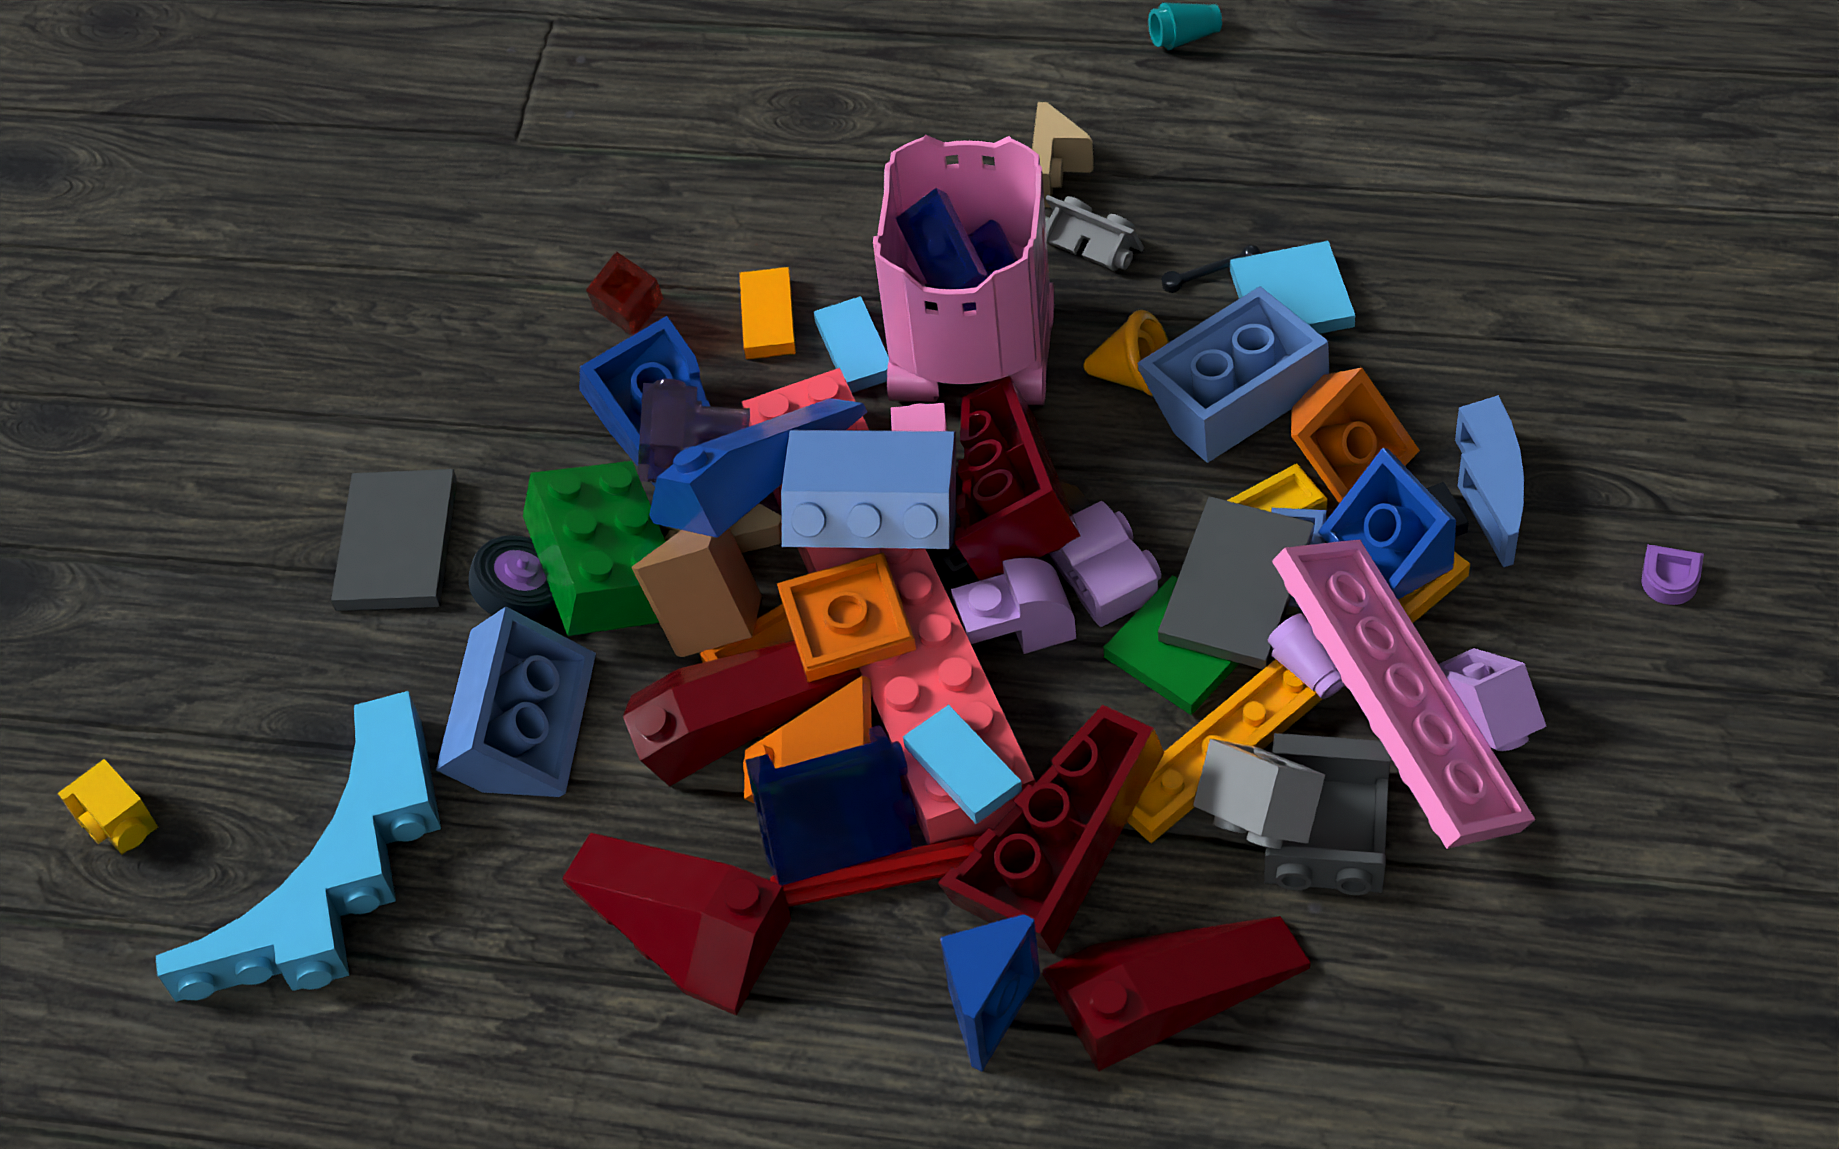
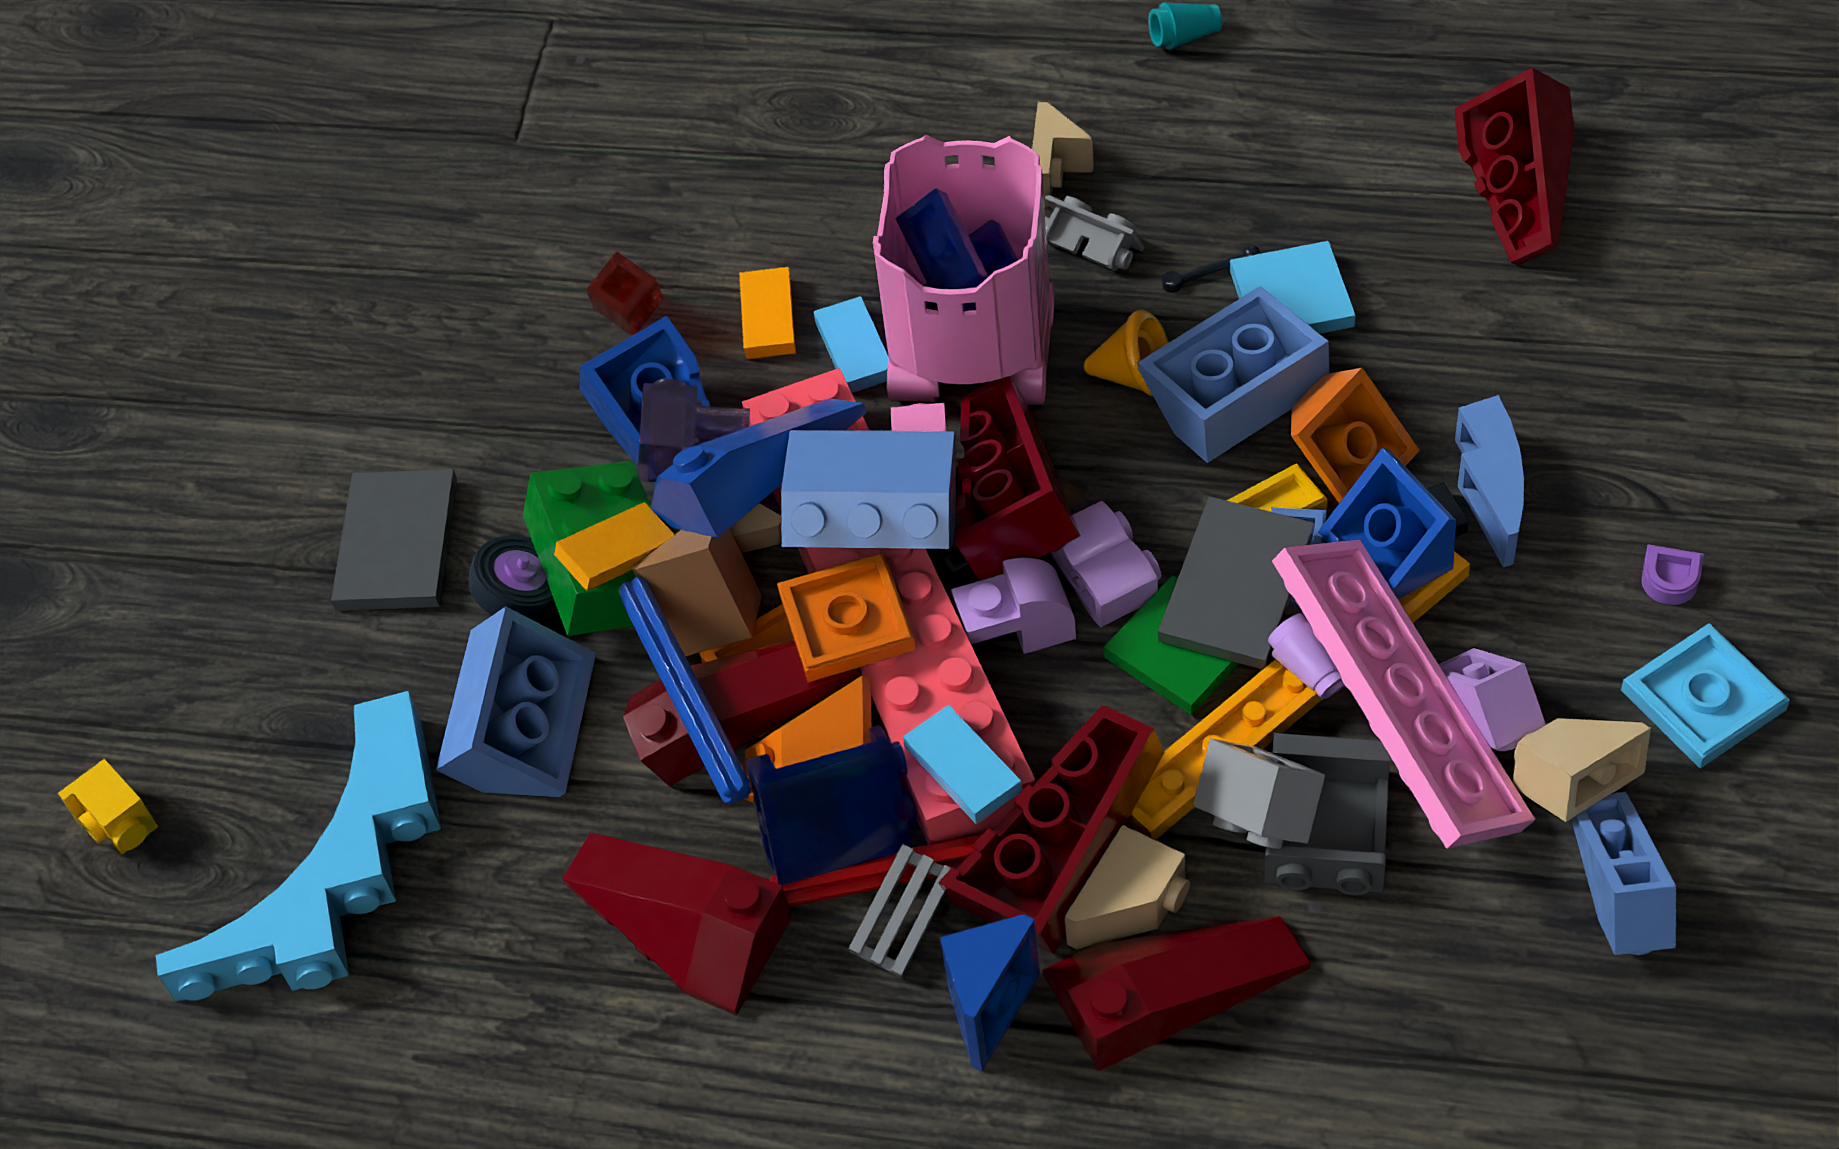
none -> light orange tile [554,502,675,591]
none -> blue axle [619,577,752,804]
none -> light grey tile [849,844,951,978]
none -> tan slope [1065,825,1190,950]
none -> dark red wedge [1454,67,1575,265]
none -> tan slope [1513,718,1651,822]
none -> medium blue slope [1571,792,1676,955]
none -> medium azure tile [1621,623,1790,768]

